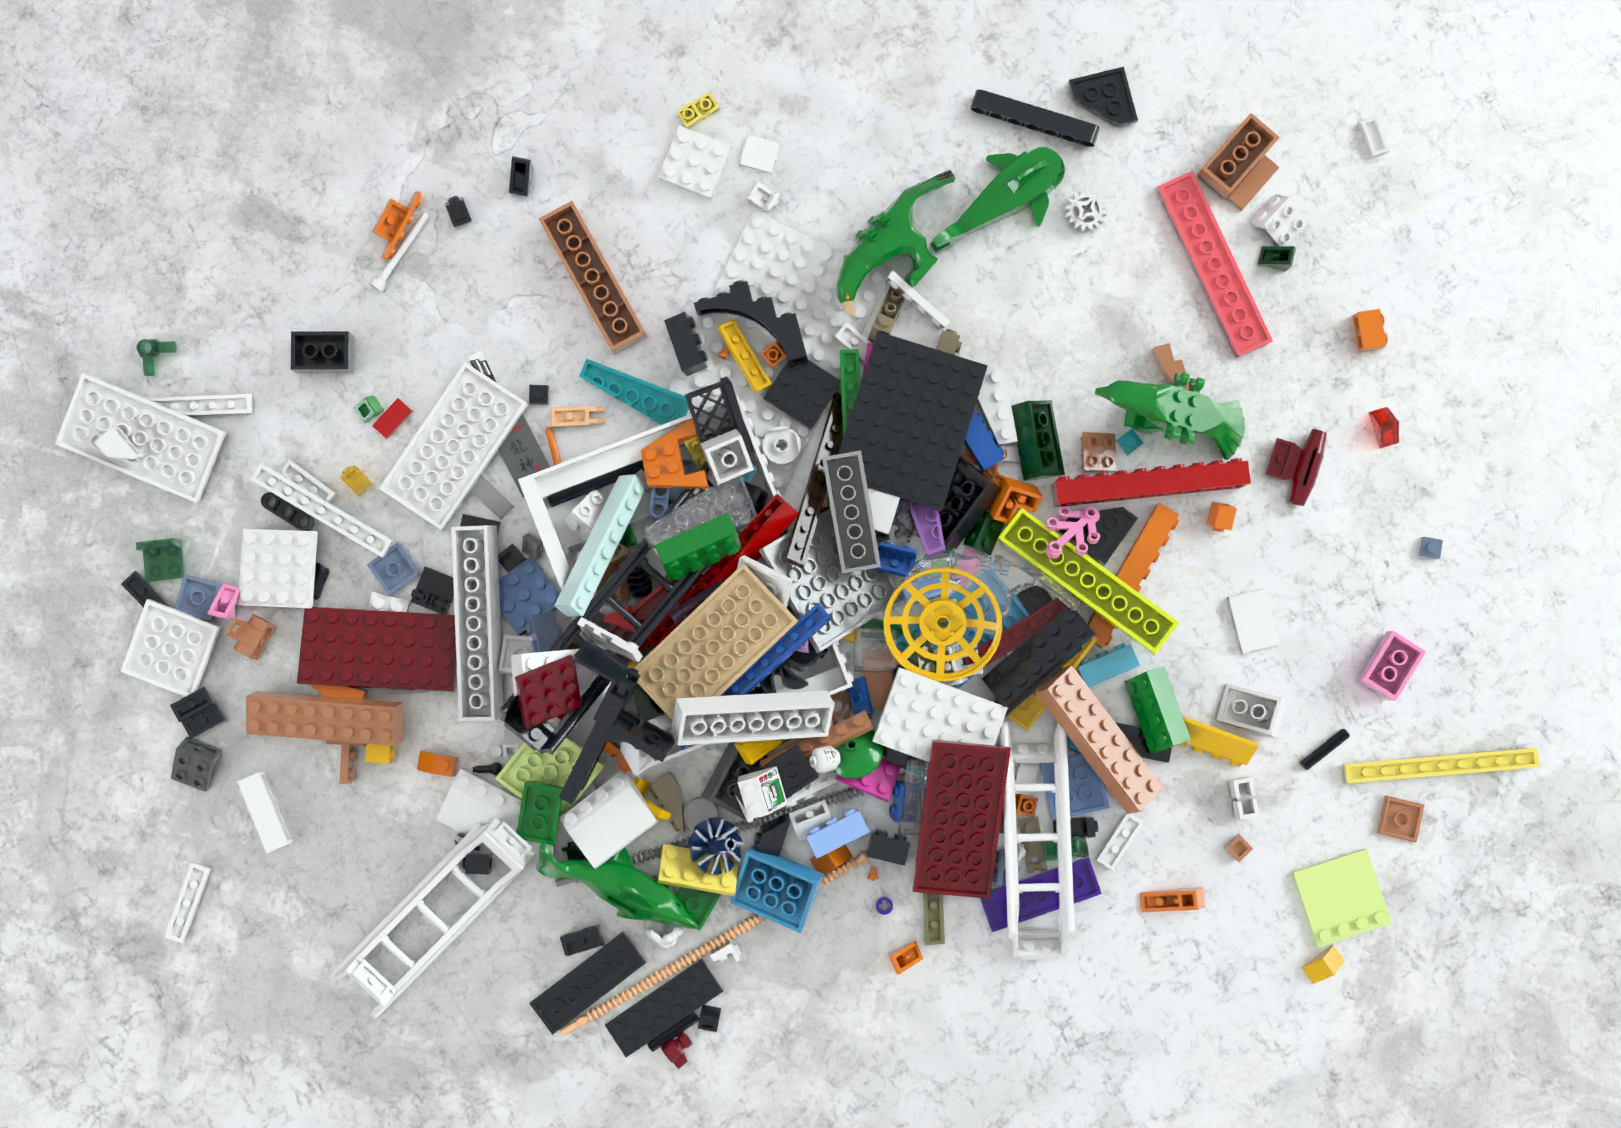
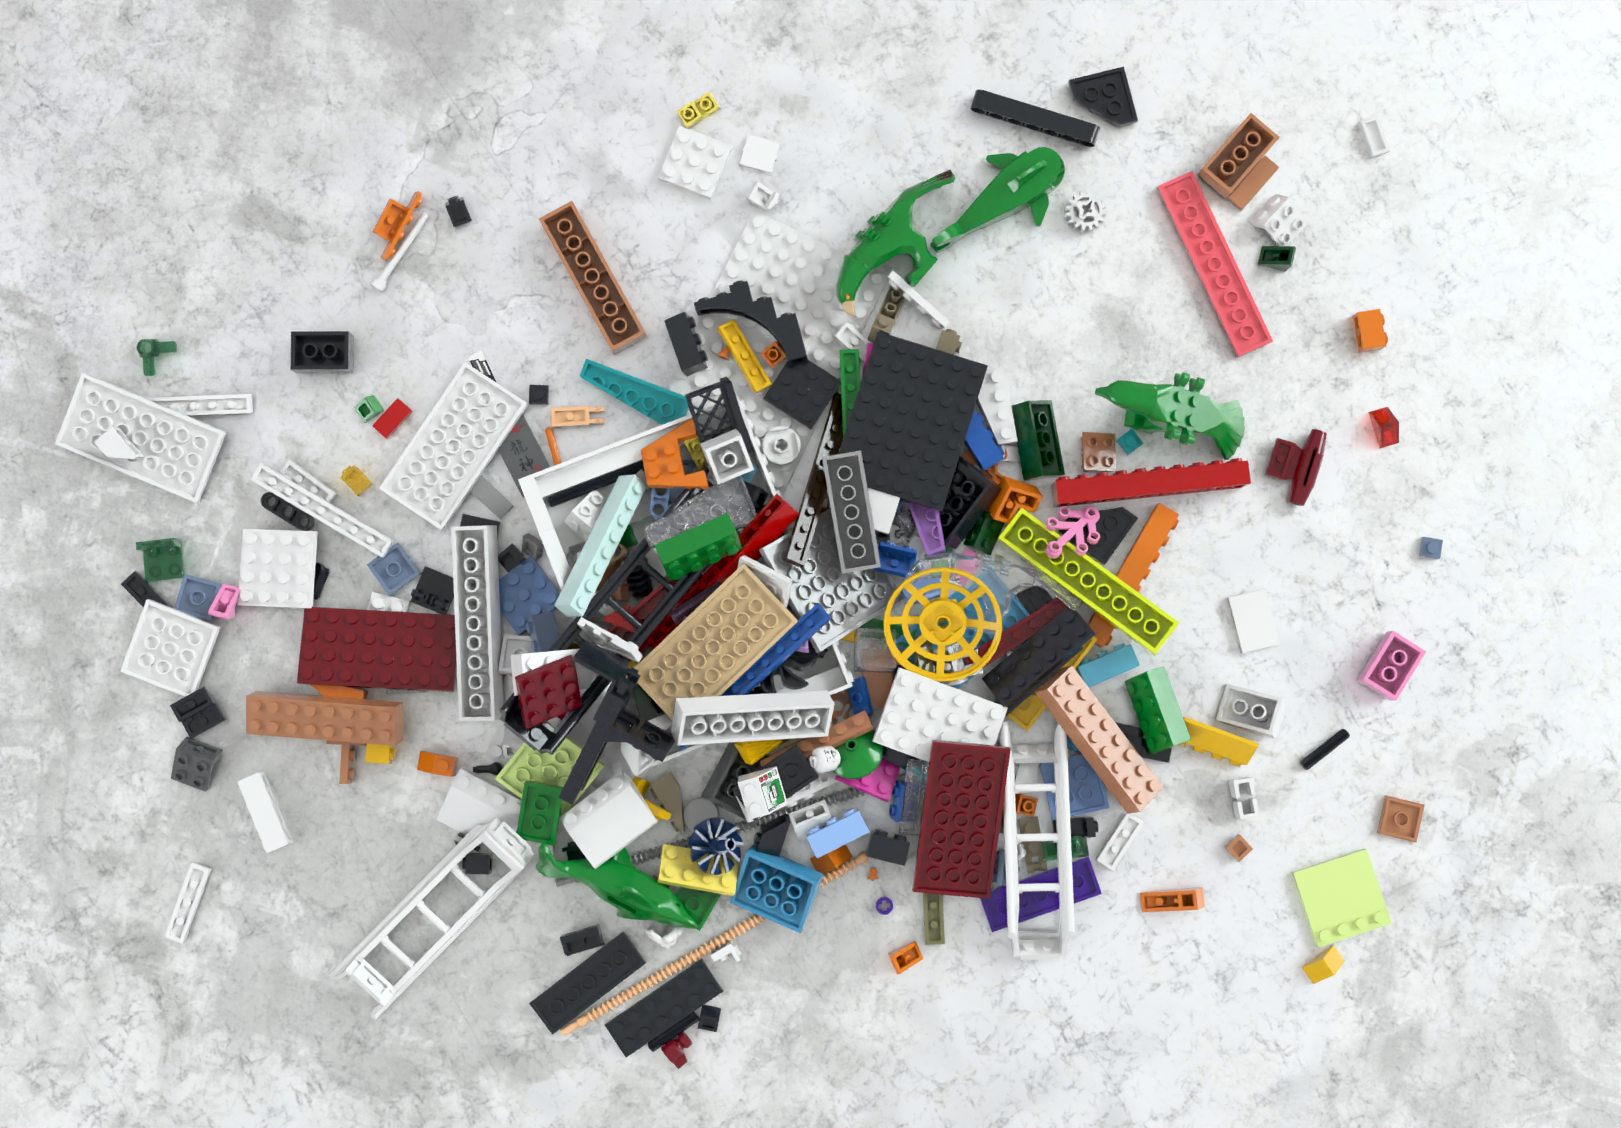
nougat piece [225,614,277,660] -> none
black slope [509,156,534,196] -> none
orange slope [604,742,632,773] -> none
nougat slope [1151,343,1189,390] -> none
orange brick [1206,501,1237,532] -> none
light yellow plate [1344,748,1539,783] -> none

